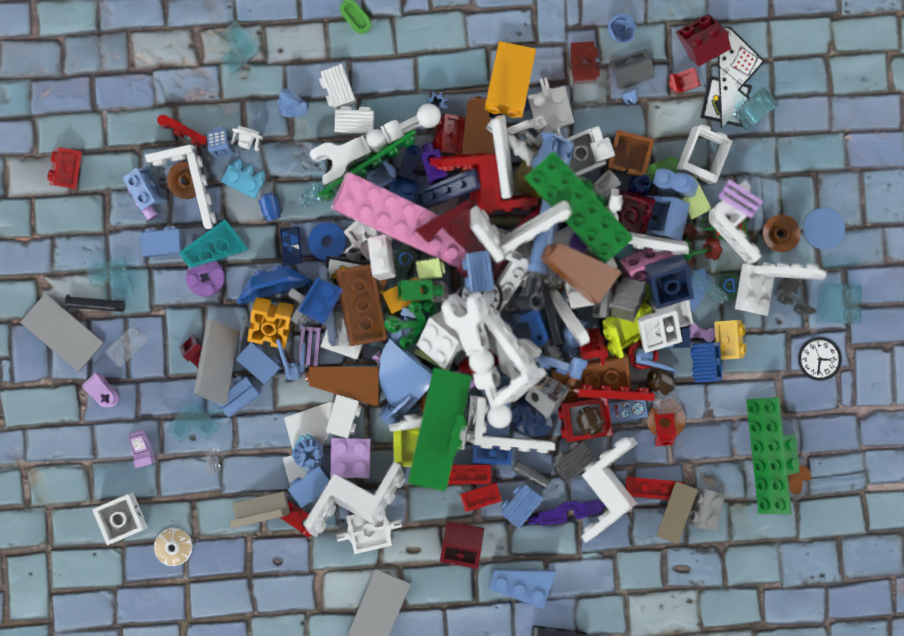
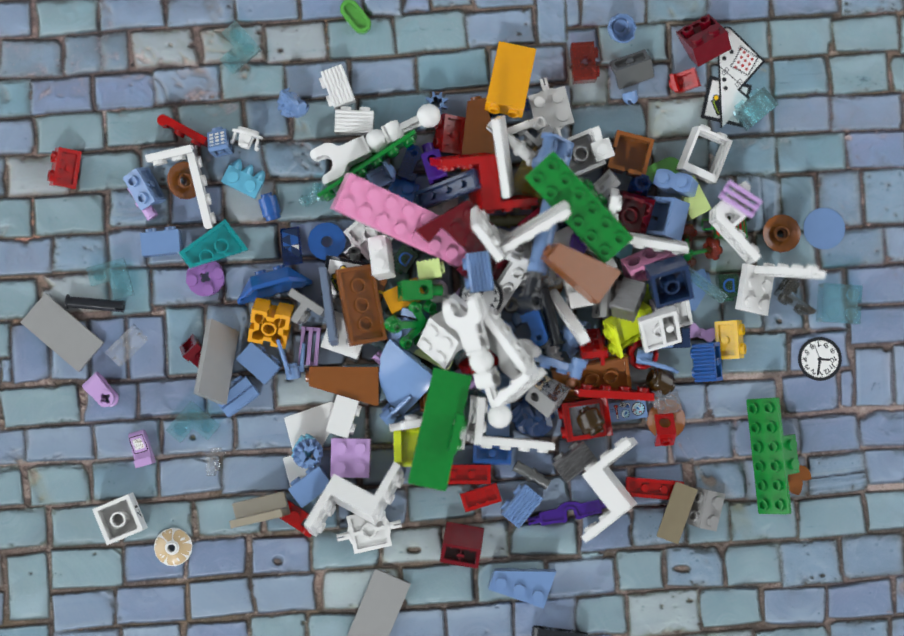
blue plate [298,277,343,325] -> none

